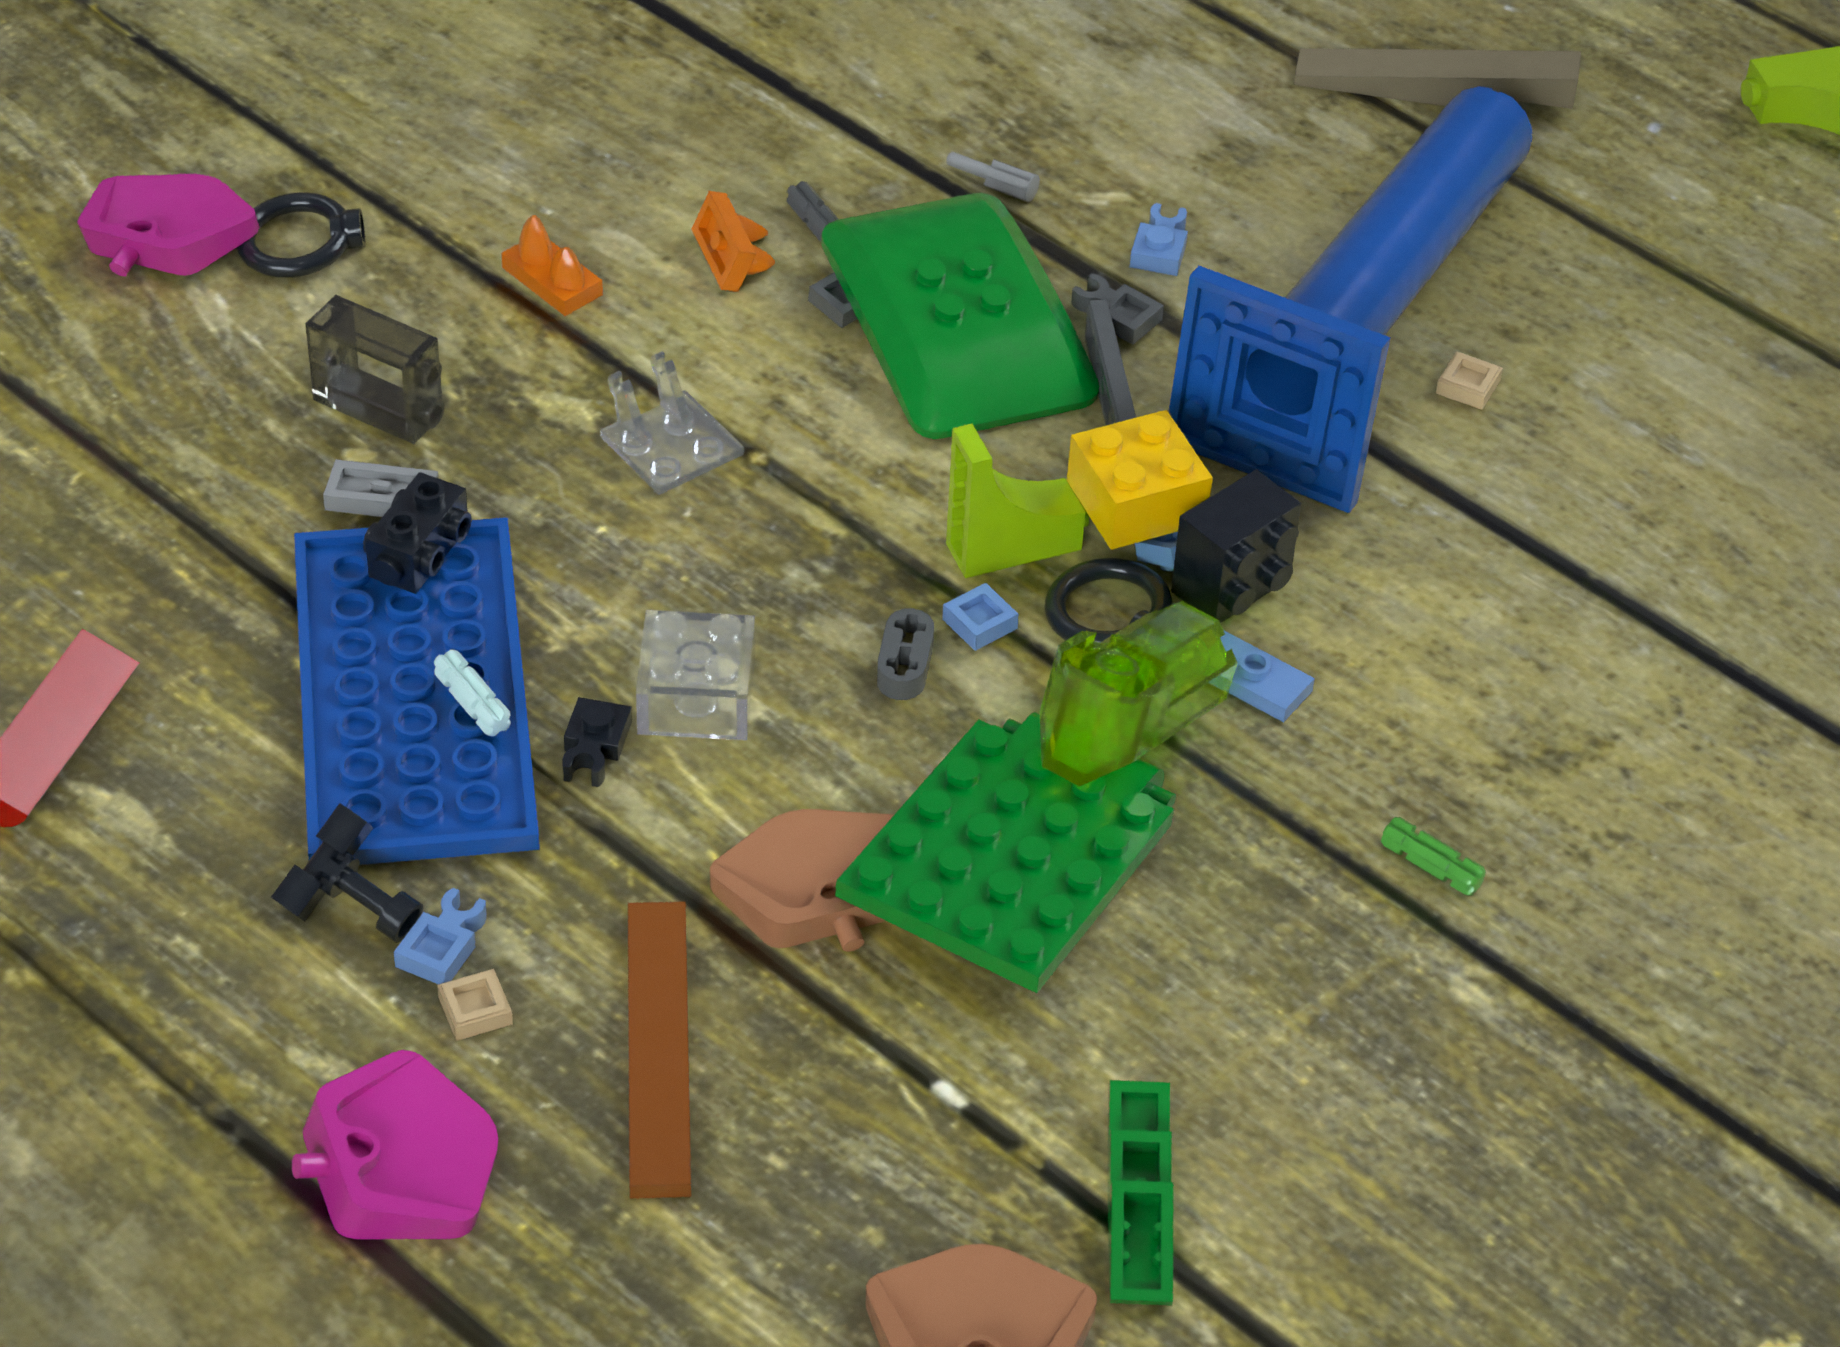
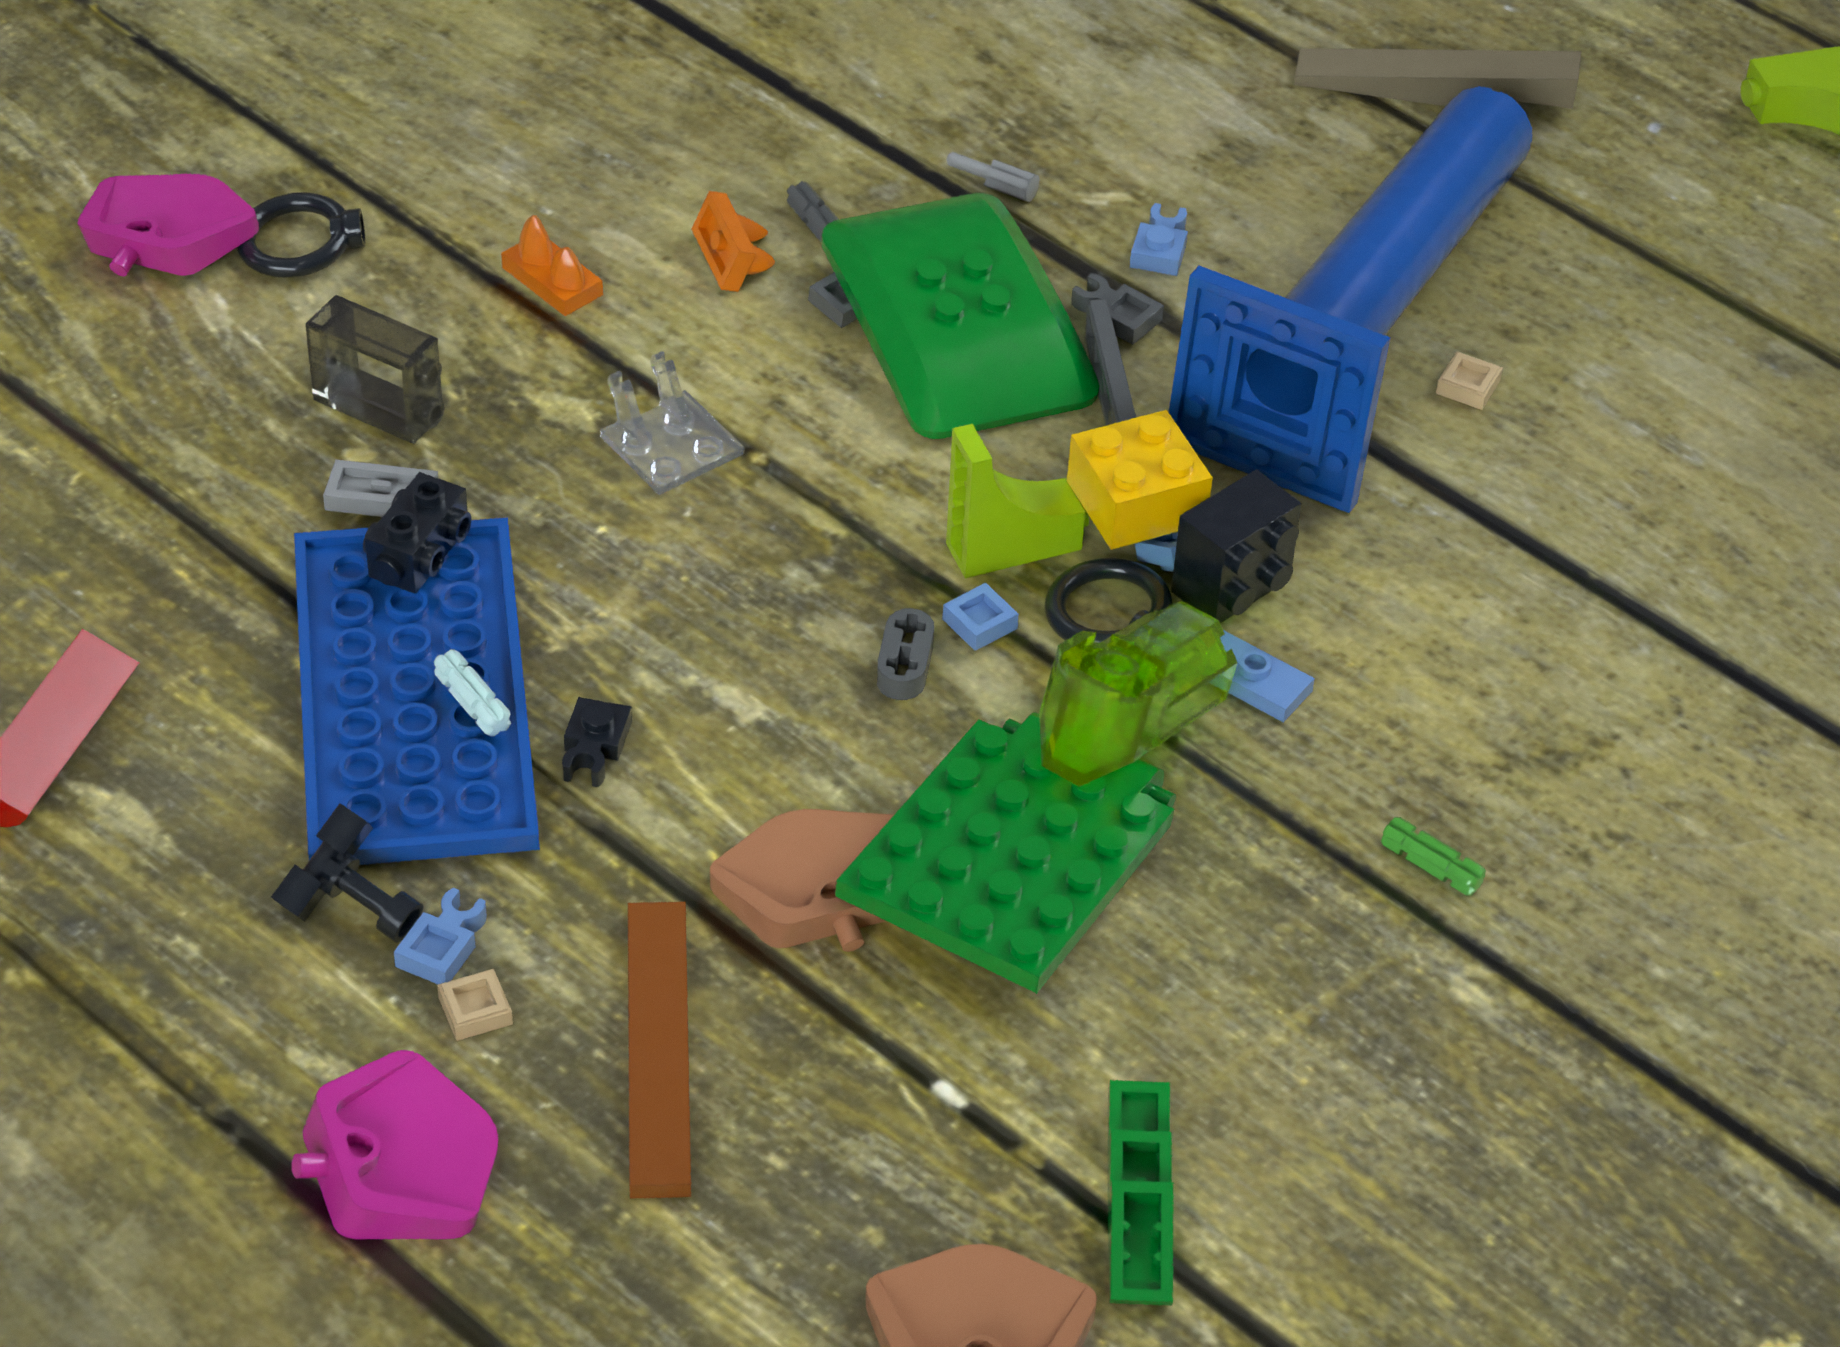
clear brick [636,610,755,740] -> none

